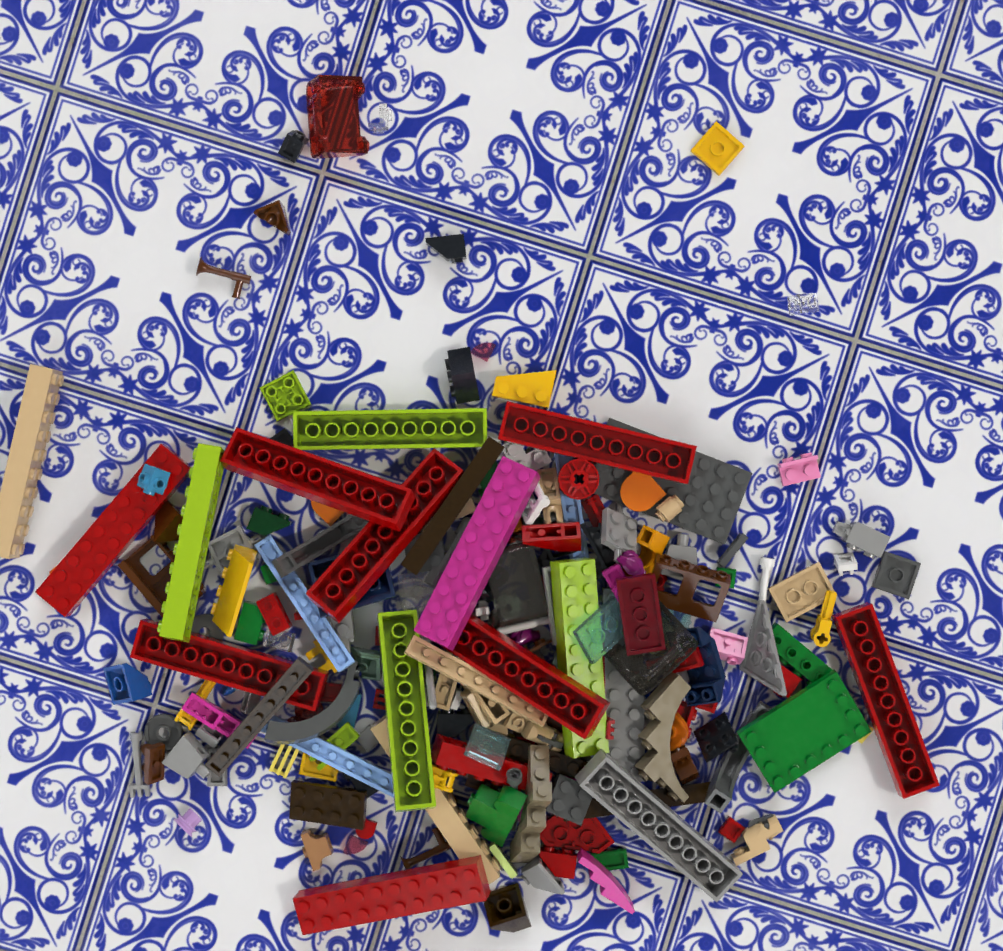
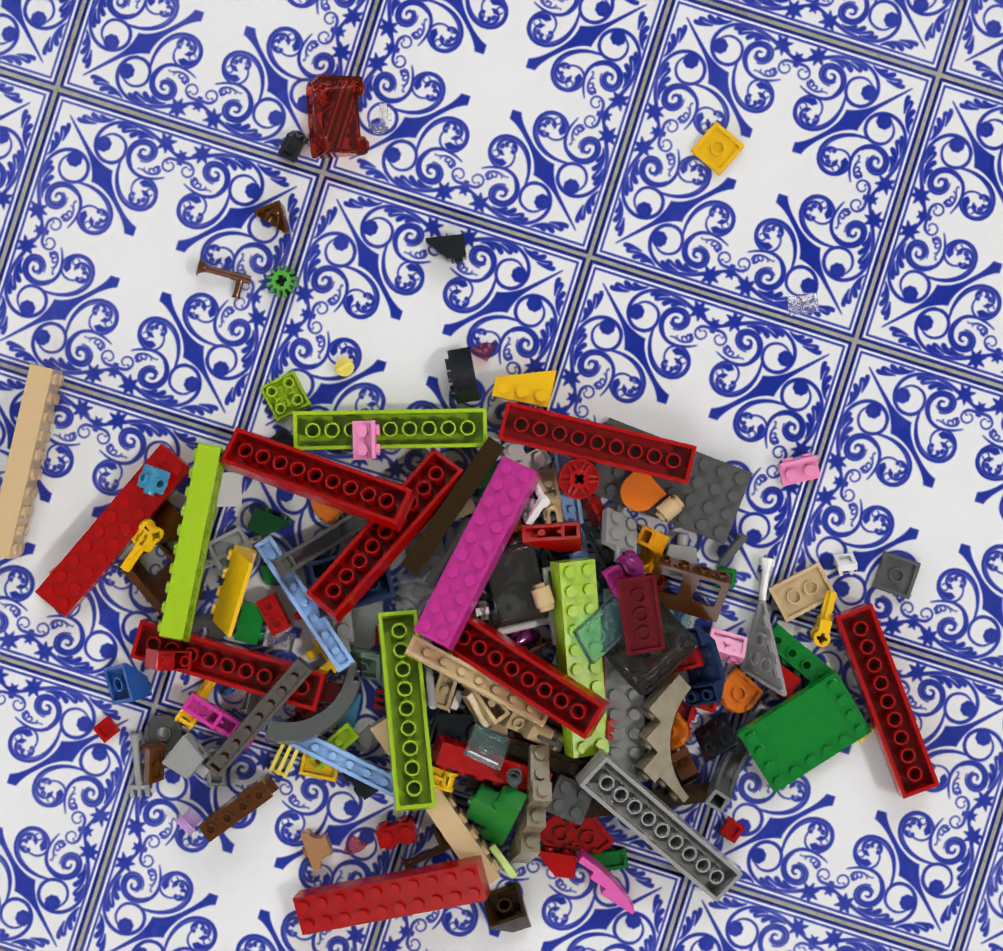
light grey piece [195,724,224,748] -> none
dark brown plate [289,780,367,830] -> none
red tile [356,819,377,839] -> none
light grey slope [521,854,565,895] -> none
tan plate [731,814,783,866] -> none
light grey hinge [832,521,890,559] -> none
none -> red tile [93,716,121,743]
none -> yellow connector [120,518,164,572]
none -> red slope [145,648,193,671]
none -> reddish brown window [198,773,279,842]
none -> white sticker [216,472,242,507]
none -> bright green gear [266,265,299,298]
none -> light yellow tile [335,358,354,377]
none -> bright pink bracket [352,420,381,460]
none -> red brick [375,815,418,850]
none -> tan brick [531,582,555,613]
none -> orange tile [721,667,764,714]

